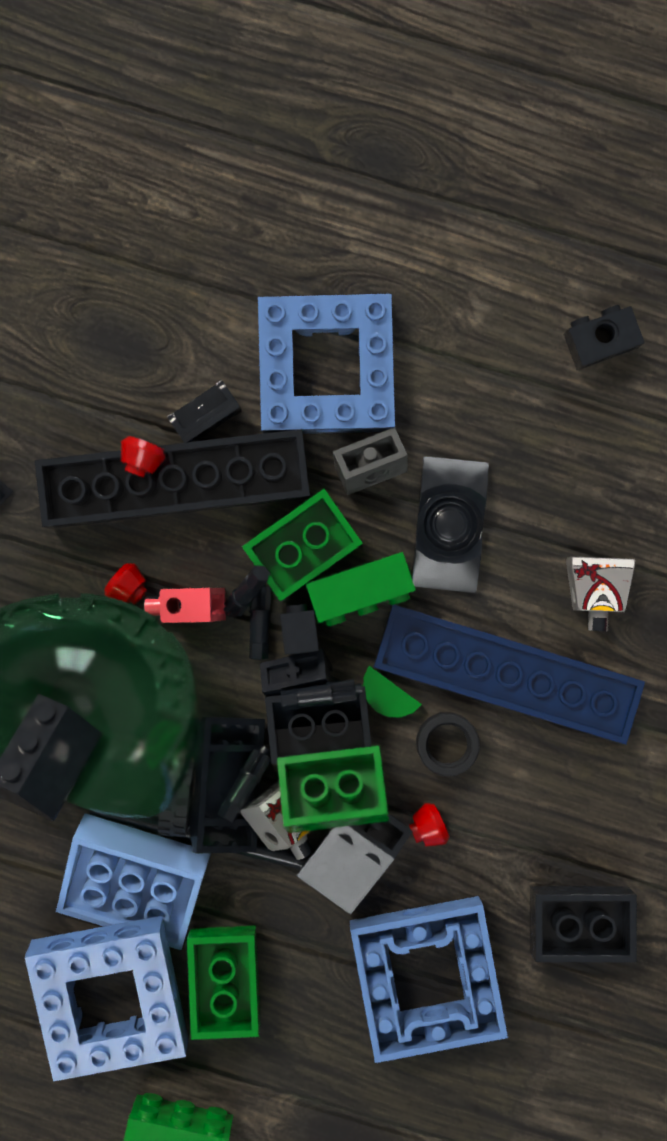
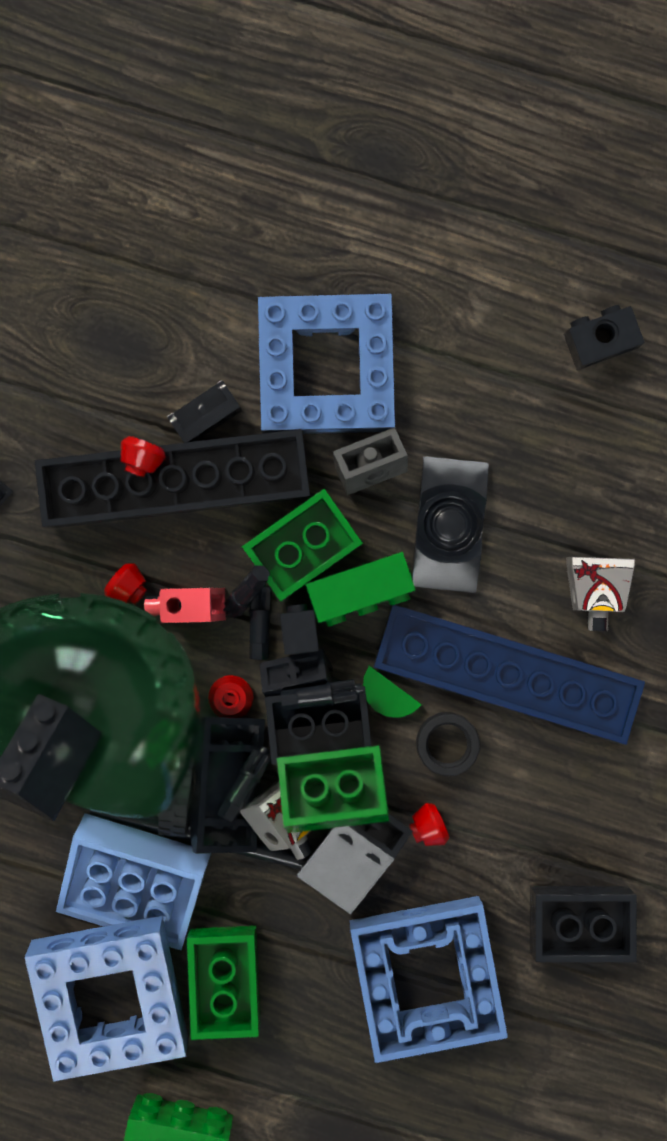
none -> red cone [208,675,253,718]

